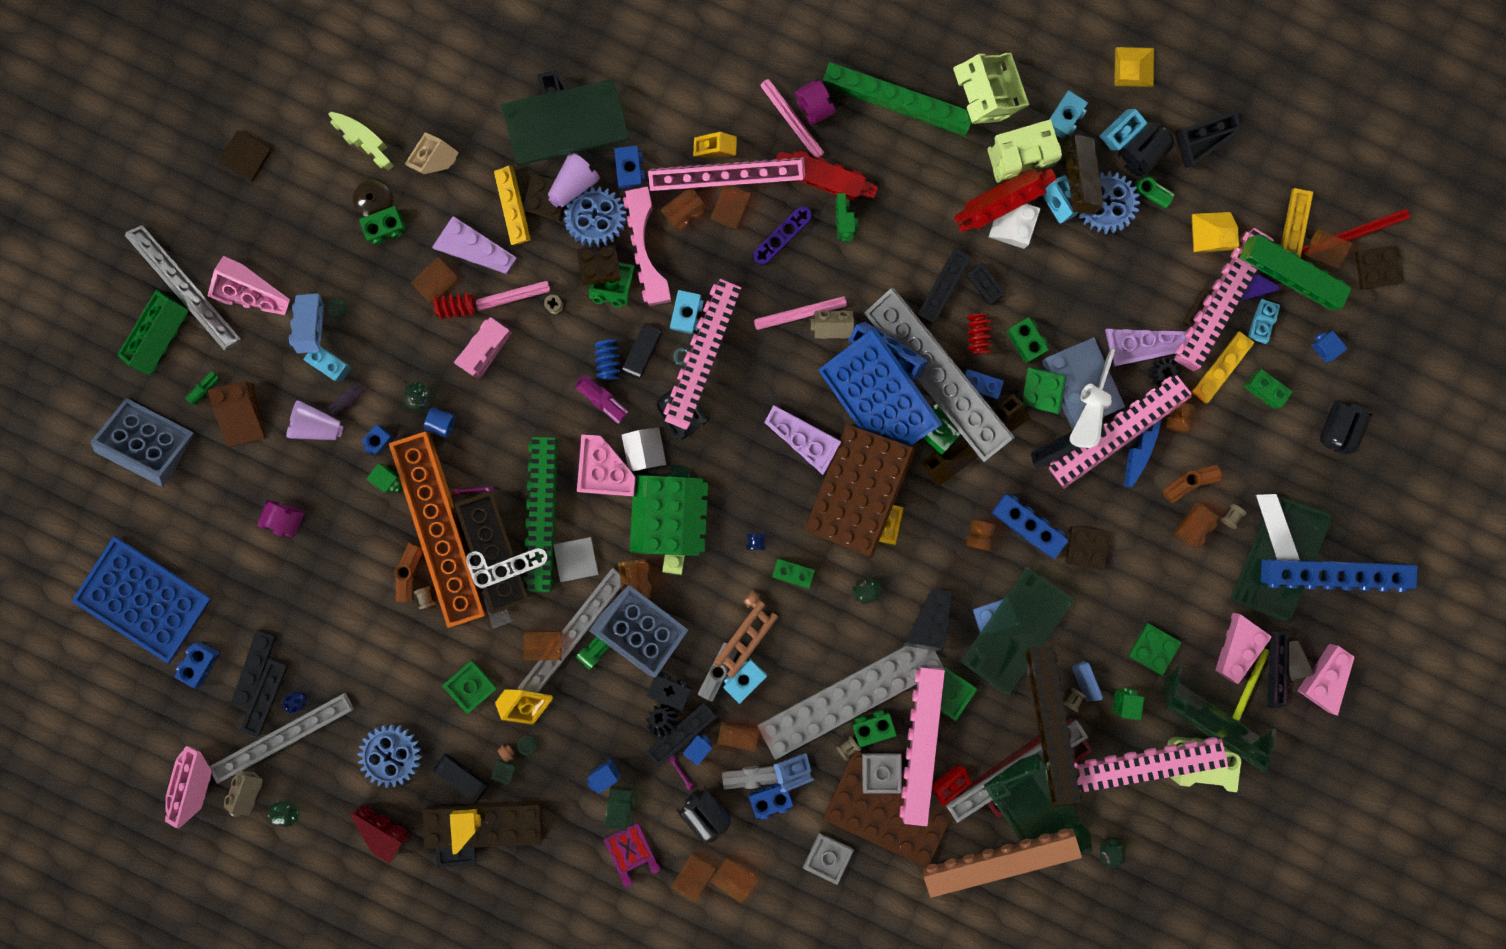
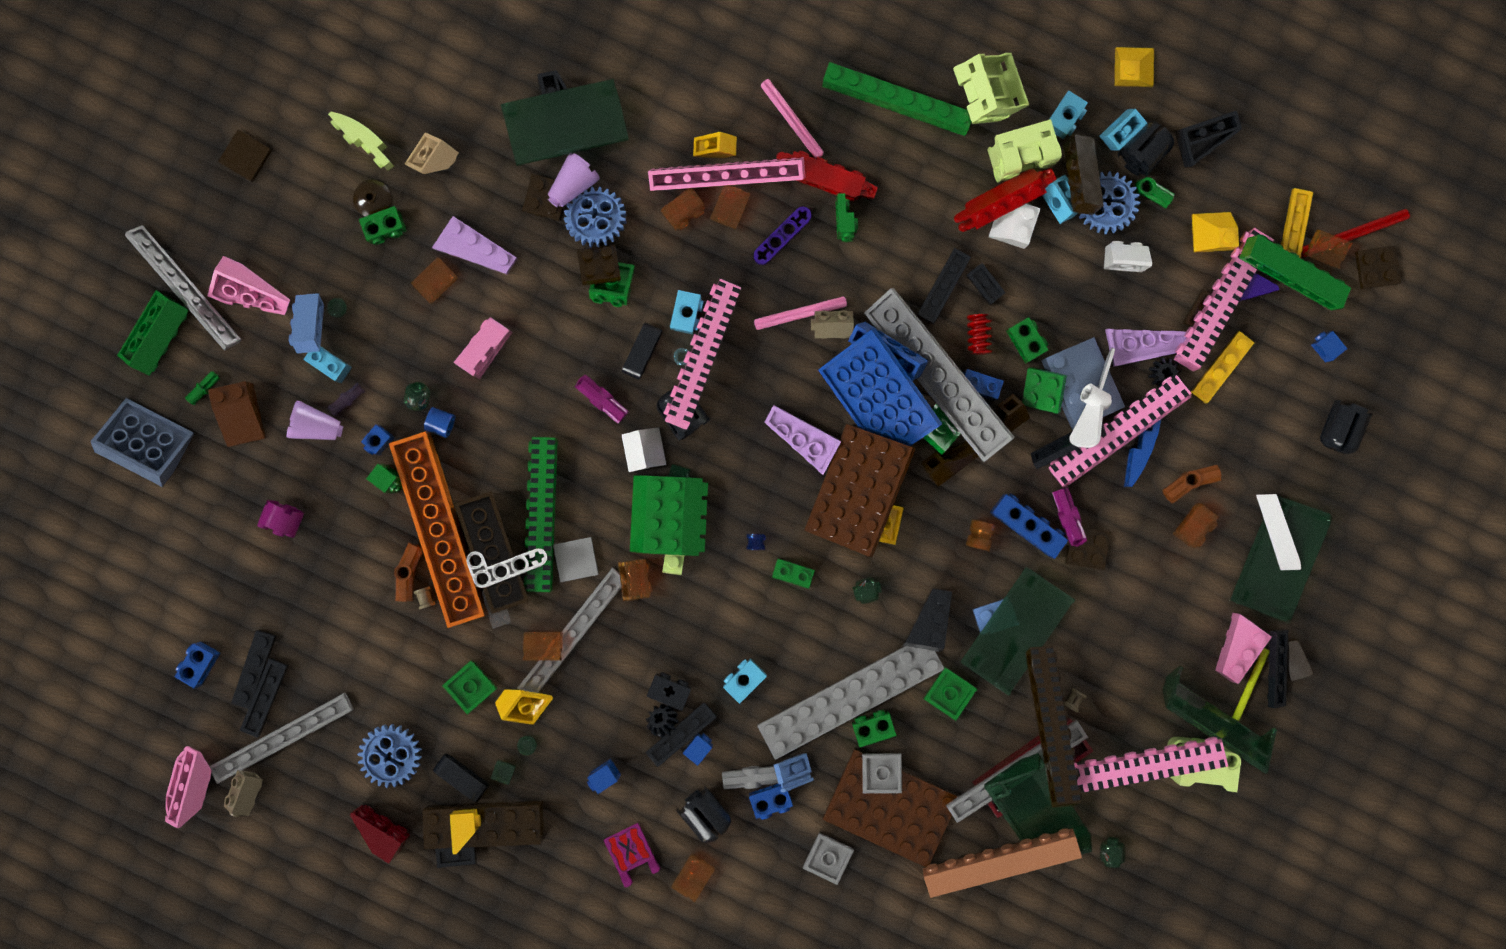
blue plate [71,536,212,664] -> none
clear green head [268,801,300,827] -> none
clear blue wheel [282,692,306,713] -> none
red piece [434,292,476,319] -> none
magenta hinge [453,487,493,496] -> none
bright pink axle [476,281,550,310] -> none
yellow plate [494,166,531,246] -> none
nougat plate [497,744,515,762] -> none
dark tan bush [544,295,564,314] -> none
green piece [576,637,610,670] -> none
bright pink plate [577,435,636,496] -> none
sand blue slope [589,585,688,678] -> none
blue piece [594,339,620,380] -> none
clear green brick [604,785,637,831] -> none
blue brick [614,146,645,190] -> none
bright pink arch [623,187,672,306] -> none
magenta hinge [668,755,693,790] -> none
light grey piece [698,642,738,702] -> none
clear orange plate [711,857,758,904] -> none
nougat bar [714,601,778,679] -> none
clear orange brick [717,722,759,751] -> none
nougat plate [743,590,761,608] -> none
magenta brick [794,79,835,126] -> none
dark tan bush [836,736,861,761] -> none
bright pink brick [899,666,945,826] -> none
red slope [931,765,972,806] -> none
medium blue slope [1072,661,1103,702] -> none
green brick [1112,687,1144,721] -> none
green plate [1127,623,1181,676] -> none
clear orange wheel [1165,403,1196,433] -> none
dark tan bush [1221,504,1246,529] -> none
green brick [1243,369,1293,409] -> none
medium azure slope [1248,299,1280,344] -> none
blue brick [1261,559,1418,592] -> none
bright pink wedge [1297,644,1354,716] -> none
none -> magenta piece [1052,487,1087,547]
none -> white slope [1104,241,1152,272]

